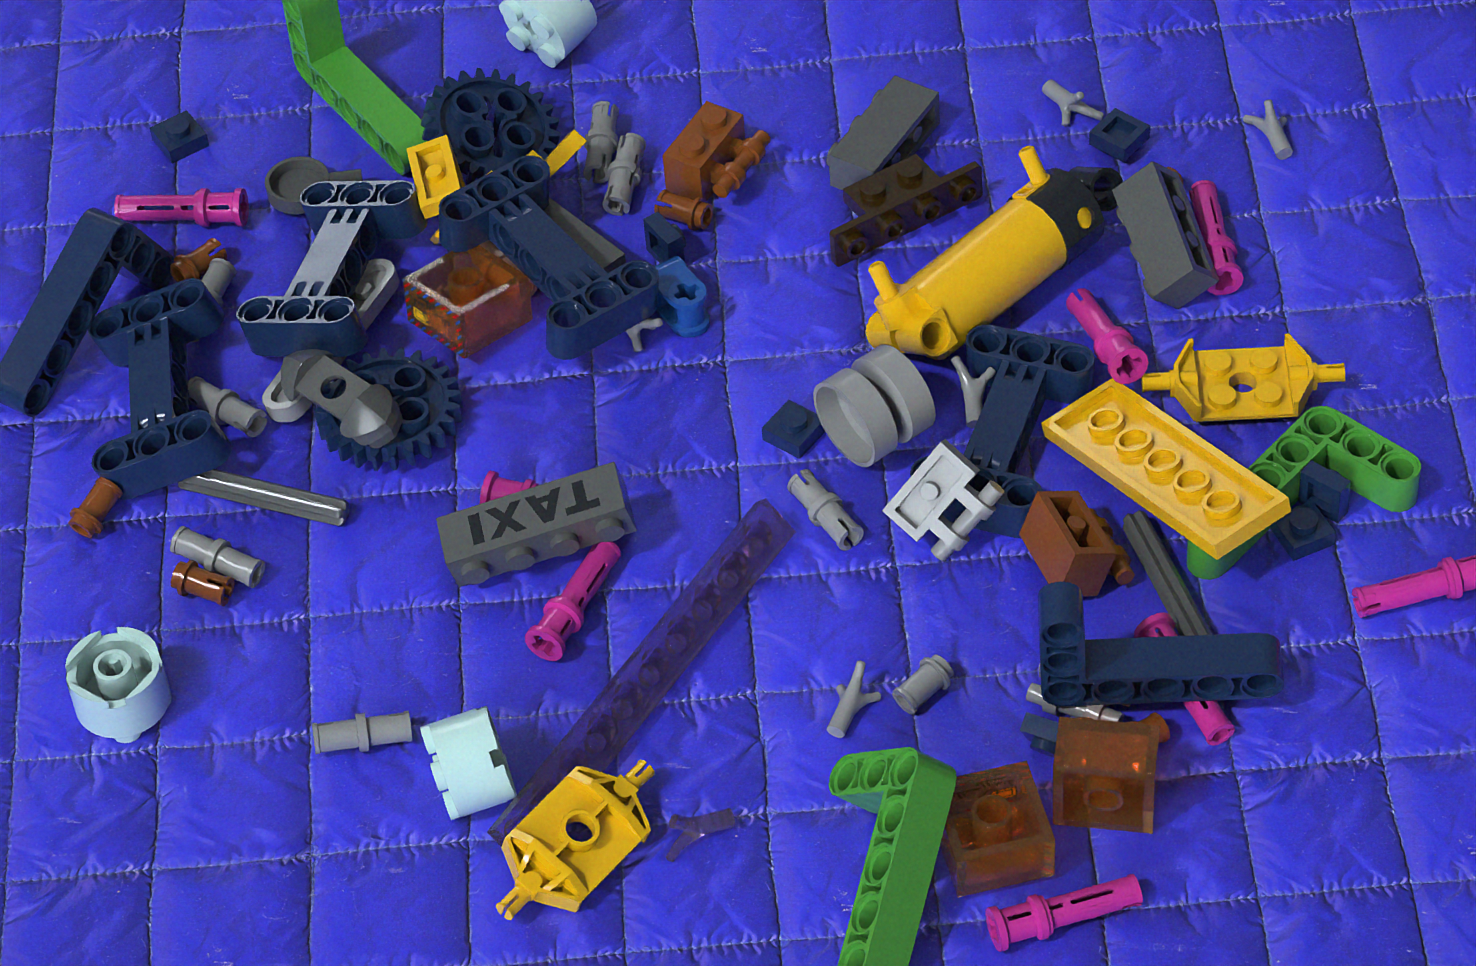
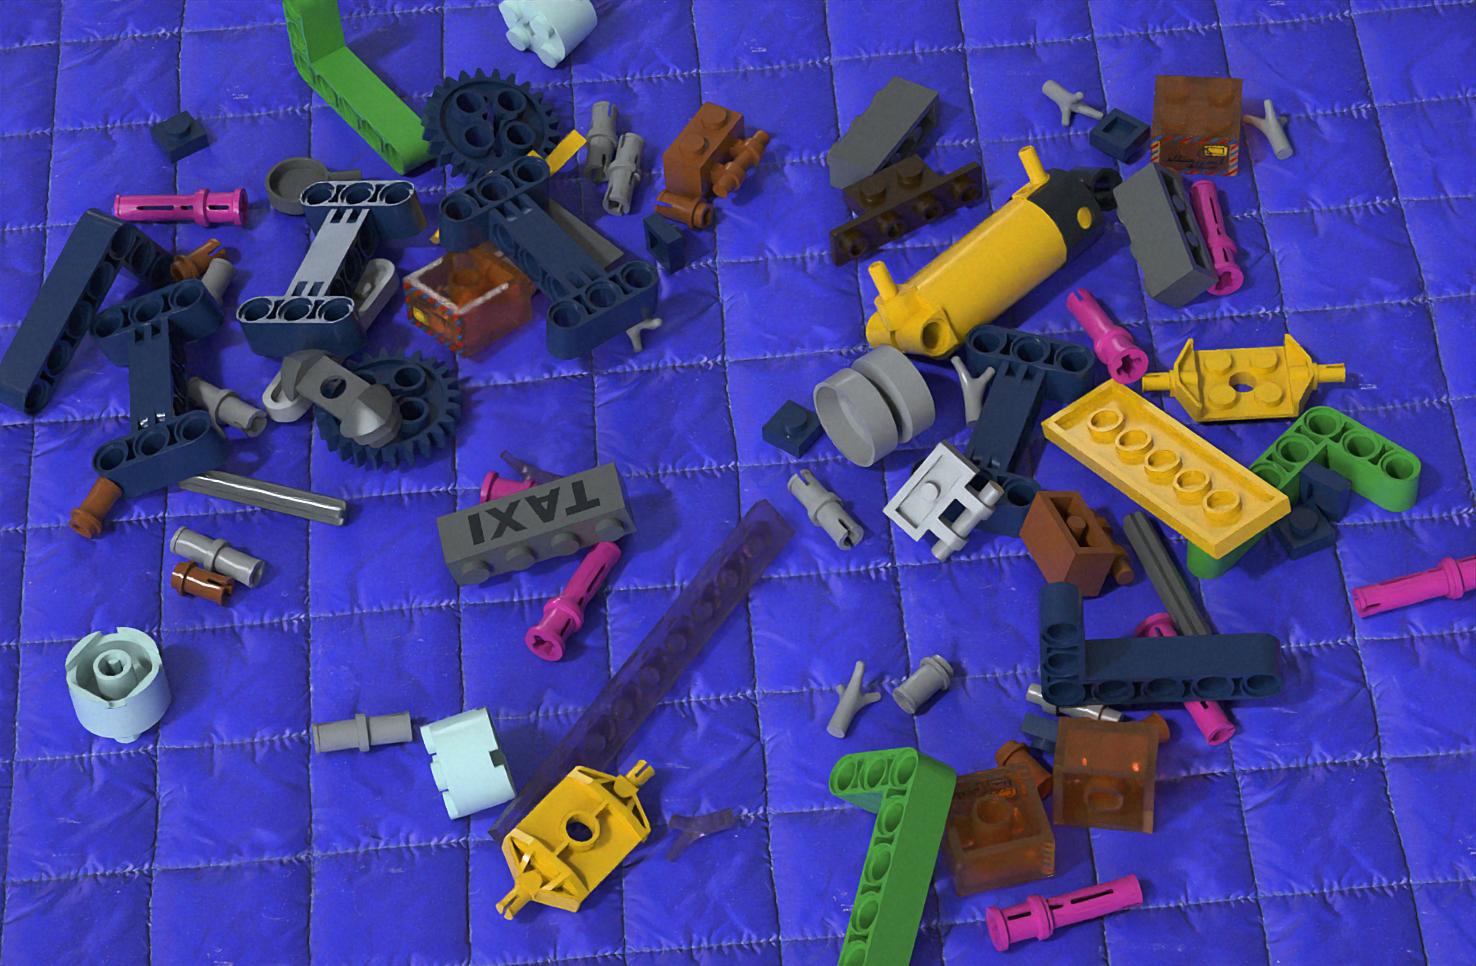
yellow slope [406,135,466,219] -> none
blue piece [655,256,710,337] -> none
none -> clear purple bar [500,450,564,485]
none -> dark orange pin [995,740,1057,801]
none -> clear orange brick [1150,75,1243,177]

